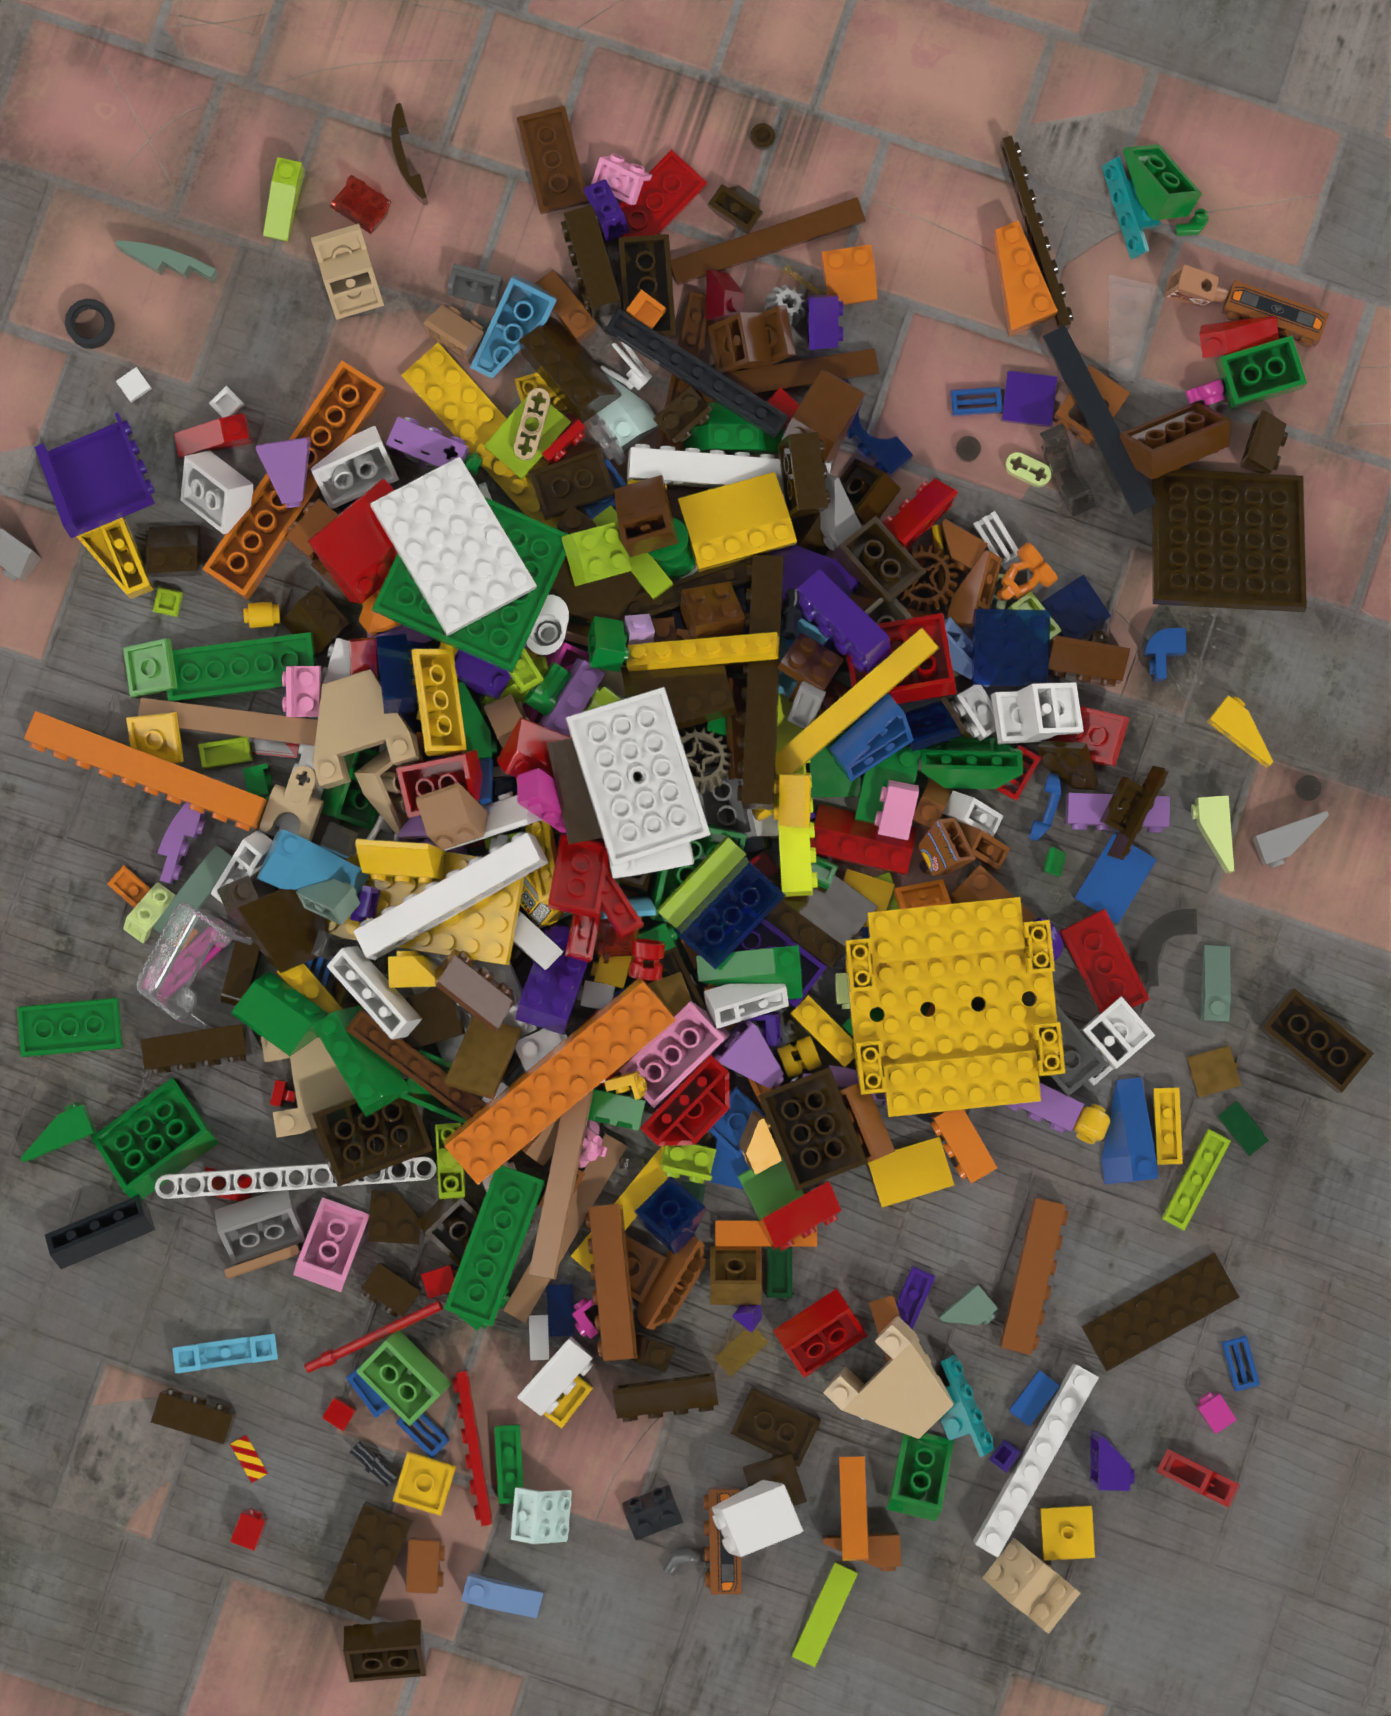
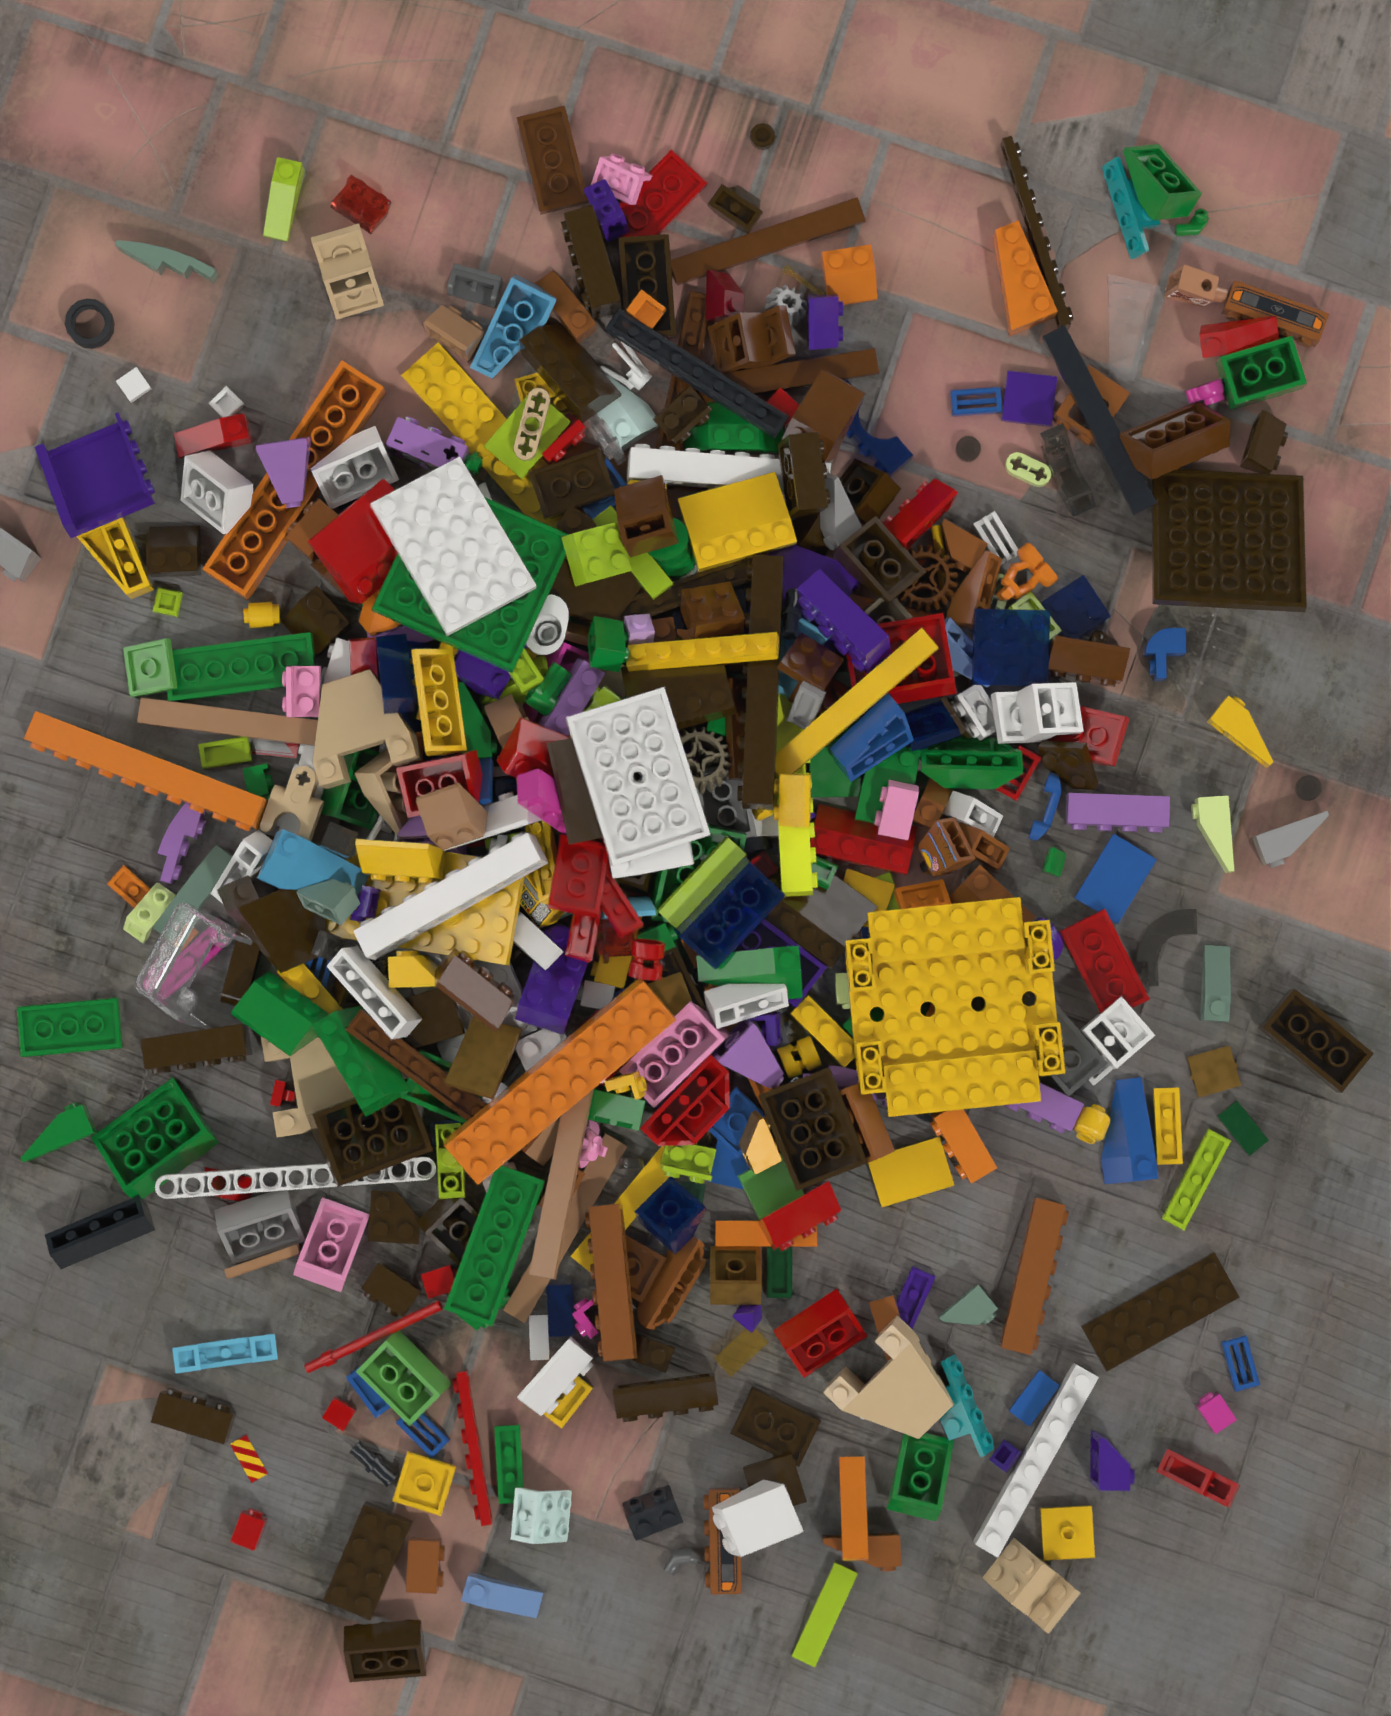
yellow plate [126,712,184,763] -> none
dark brown slope [391,103,428,205] -> none
dark brown bracket [1100,766,1169,860] -> none

